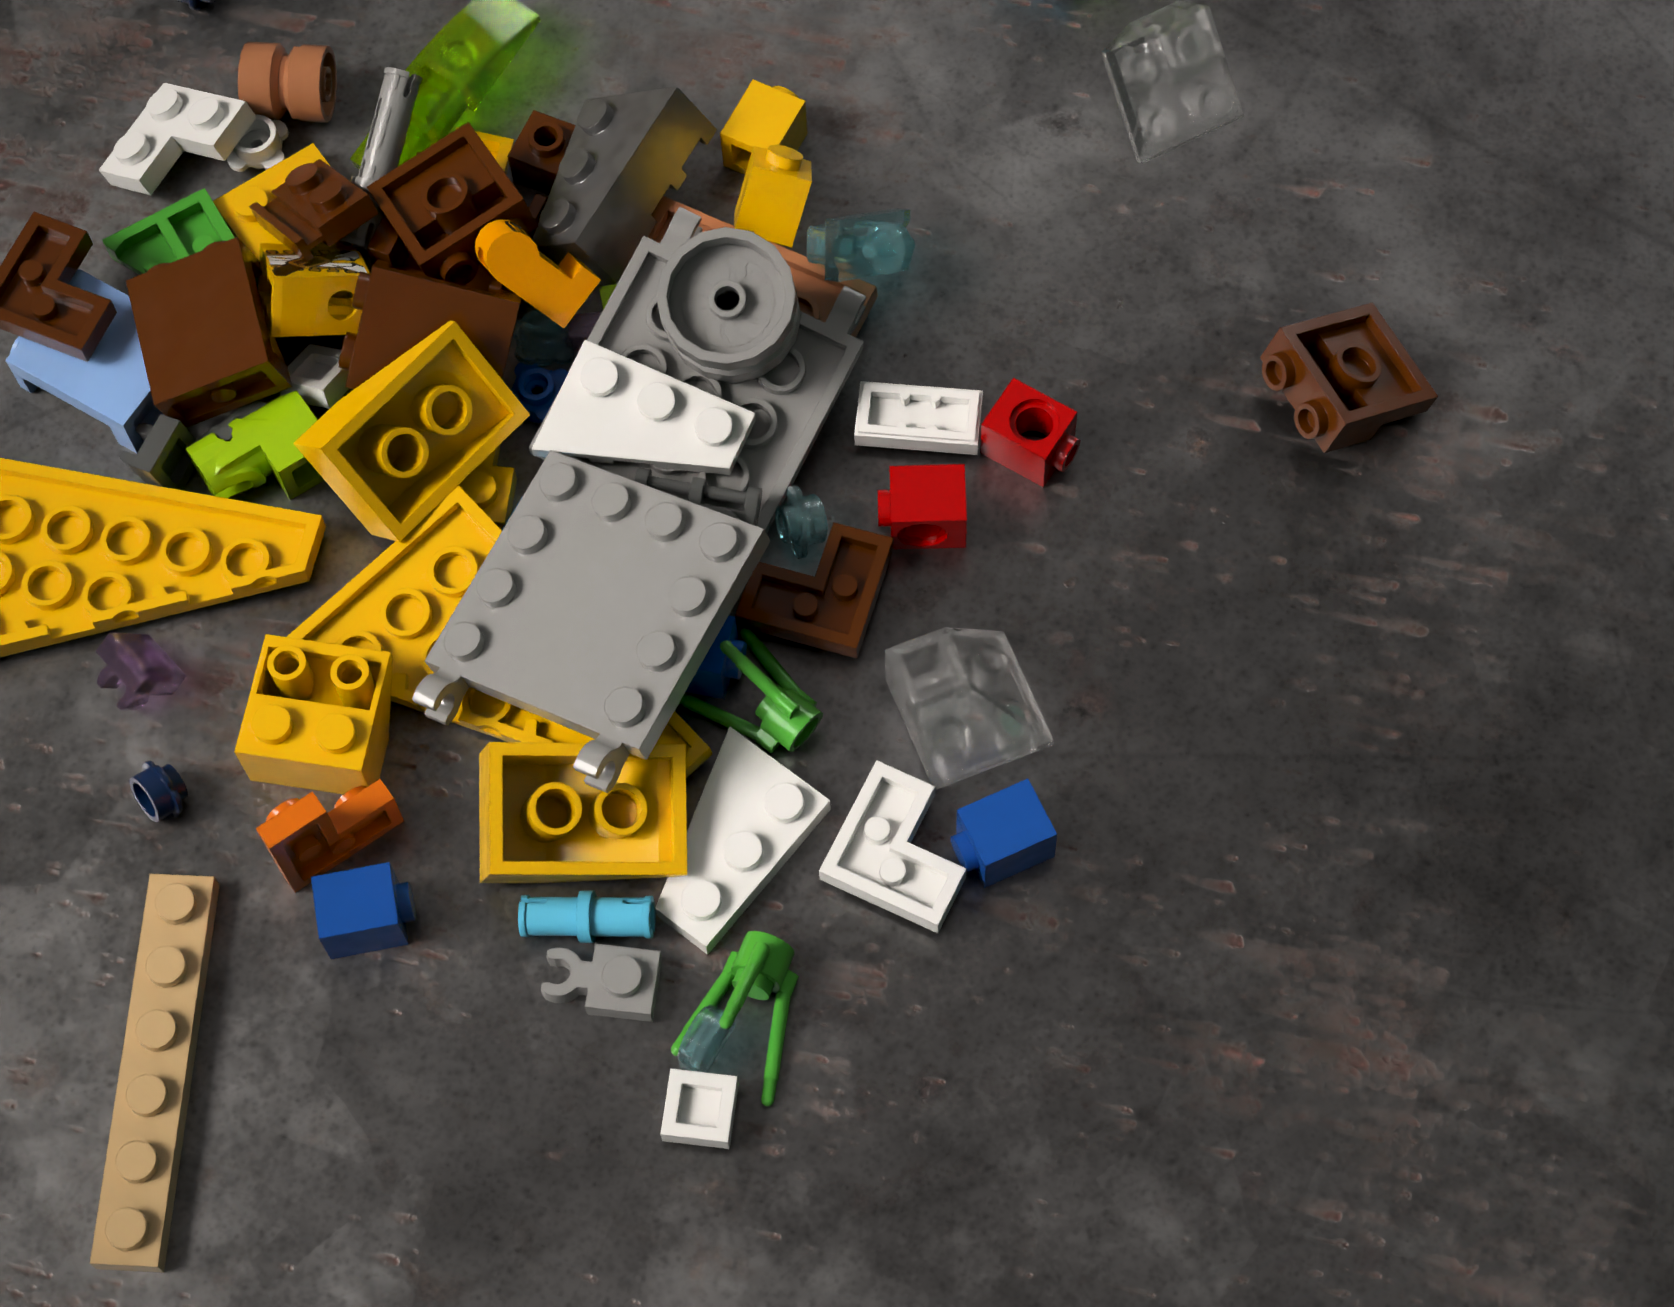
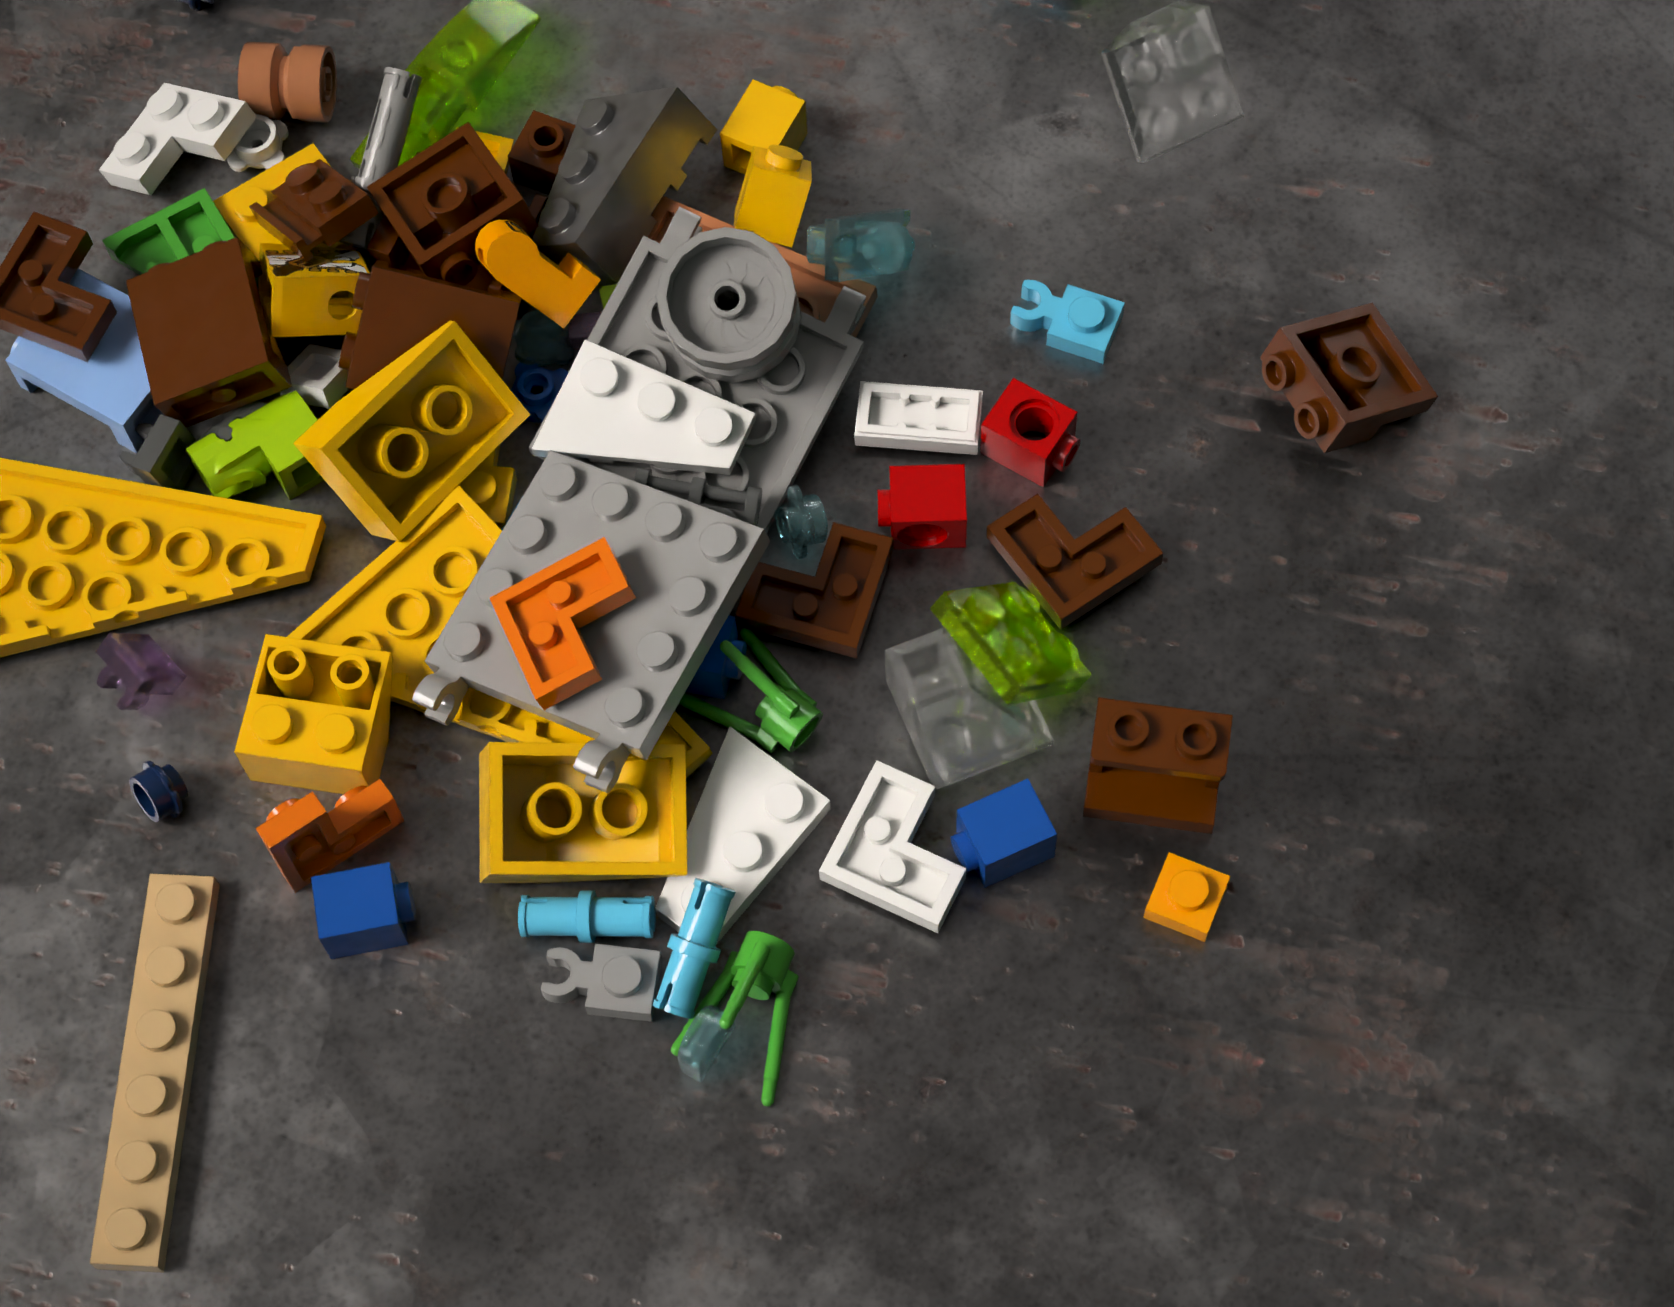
white plate [660,1068,739,1149] -> none
none -> orange plate [490,537,636,710]
none -> medium azure pin [652,878,736,1019]
none -> clear neon green plate [930,582,1092,705]
none -> reddish brown plate [986,494,1163,630]
none -> medium azure plate [1010,280,1125,364]
none -> reddish brown panel [1083,697,1233,834]
none -> light orange plate [1143,852,1231,942]

